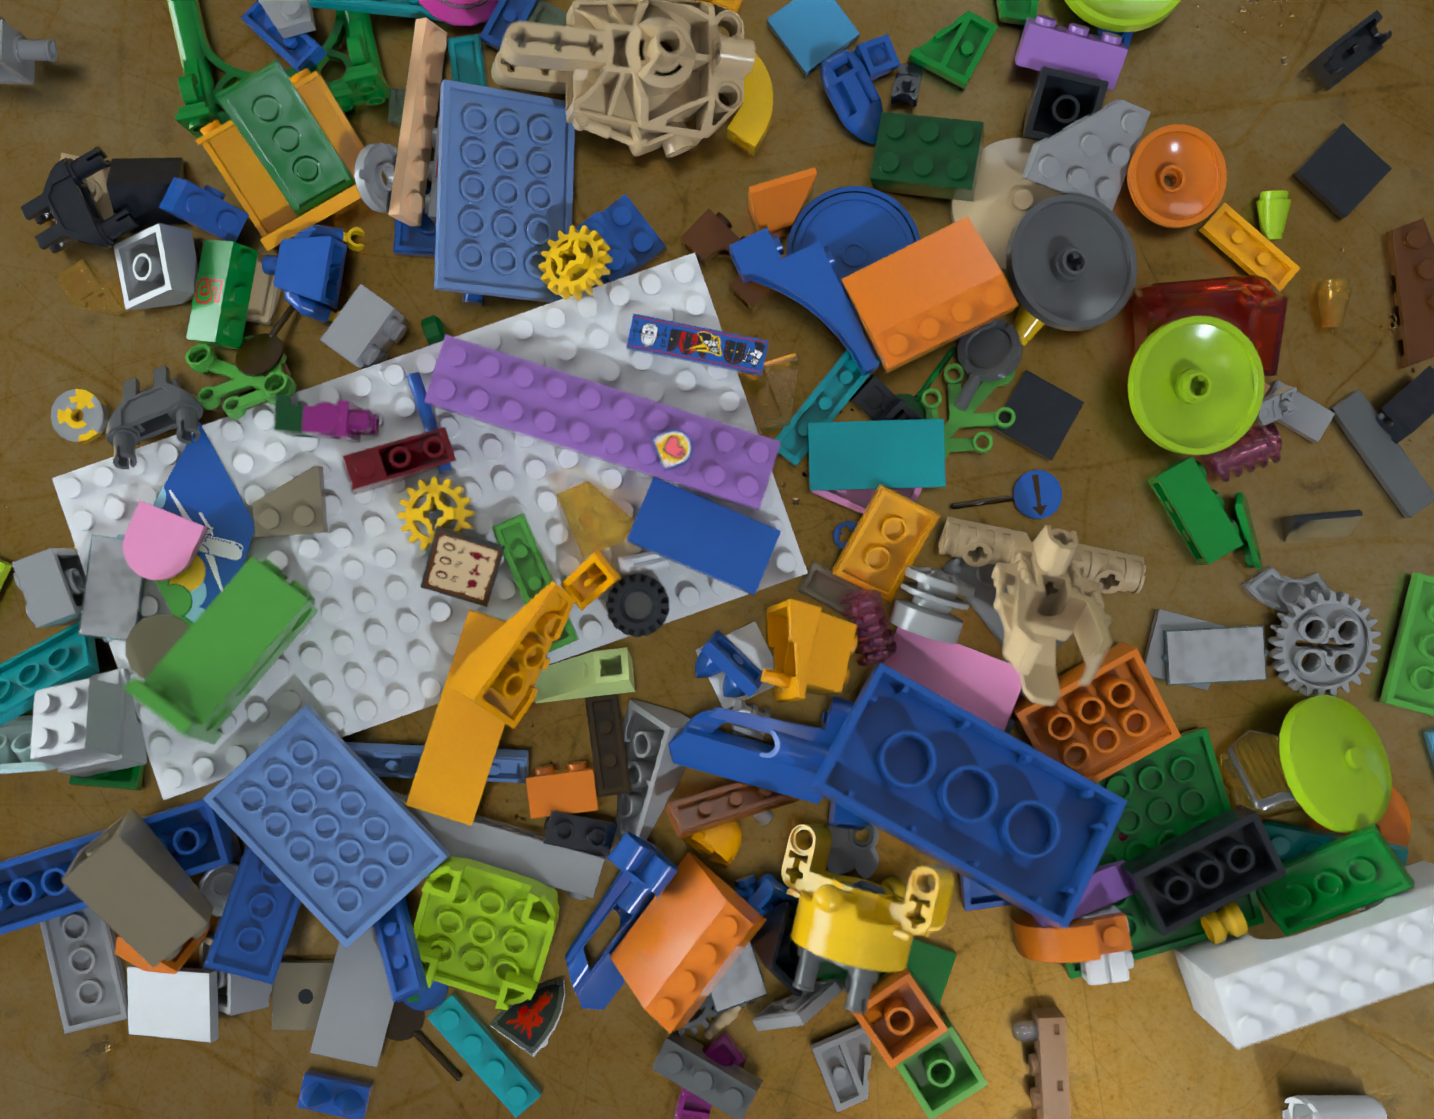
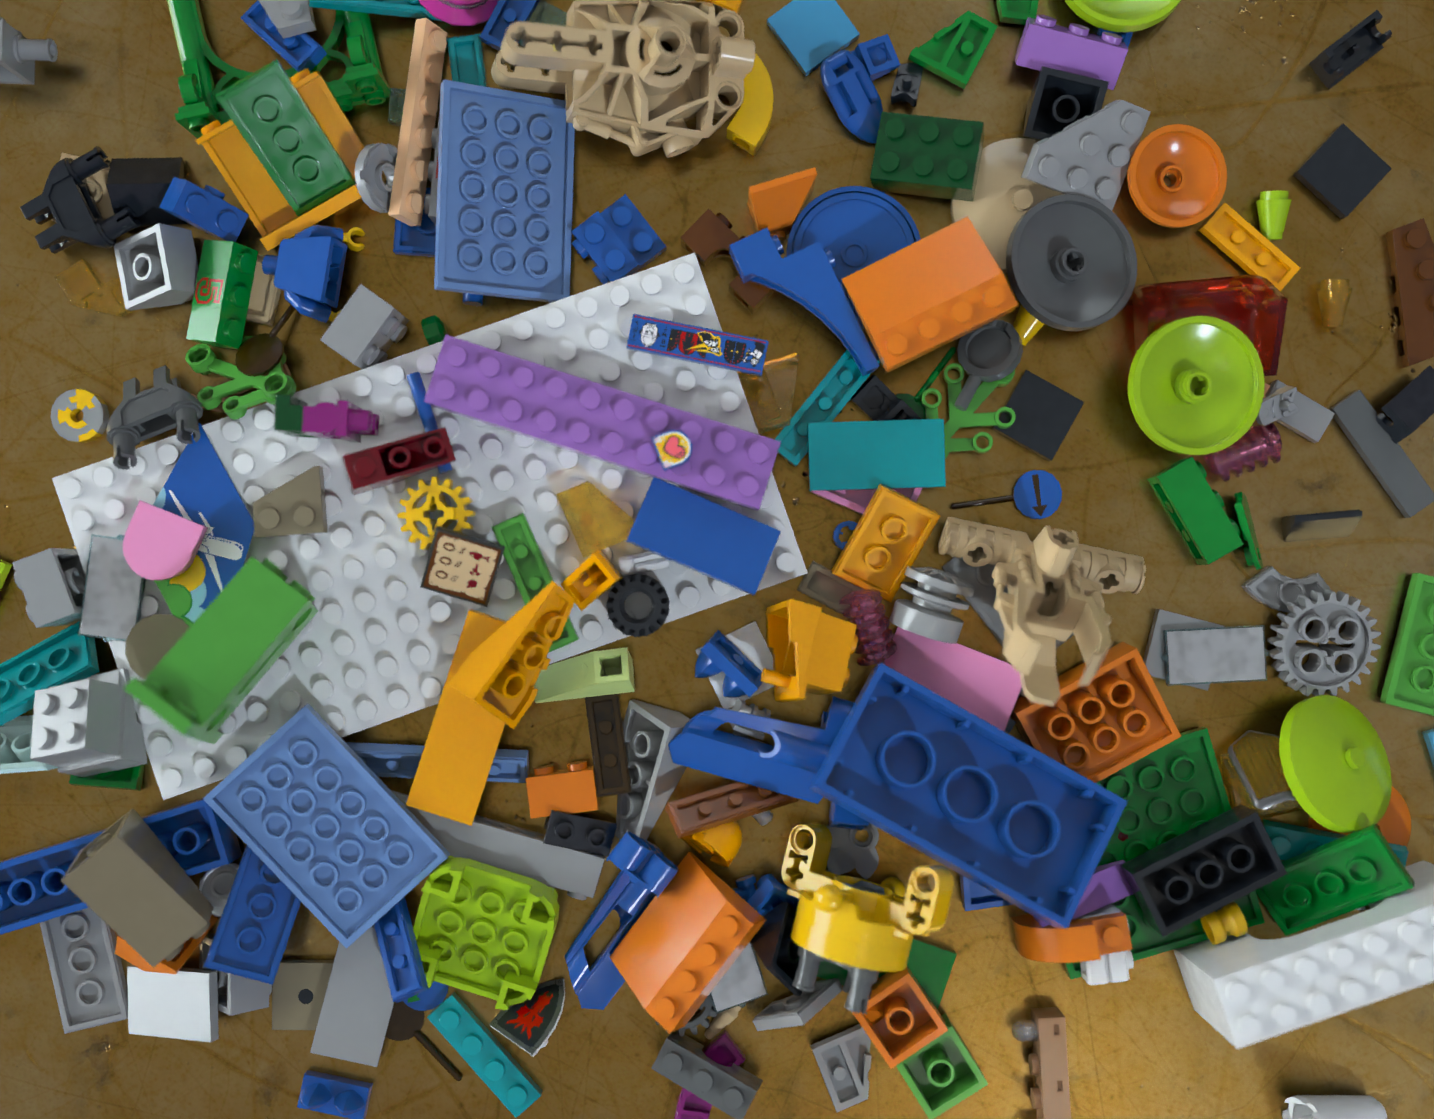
yellow gear [538,225,613,300] -> none

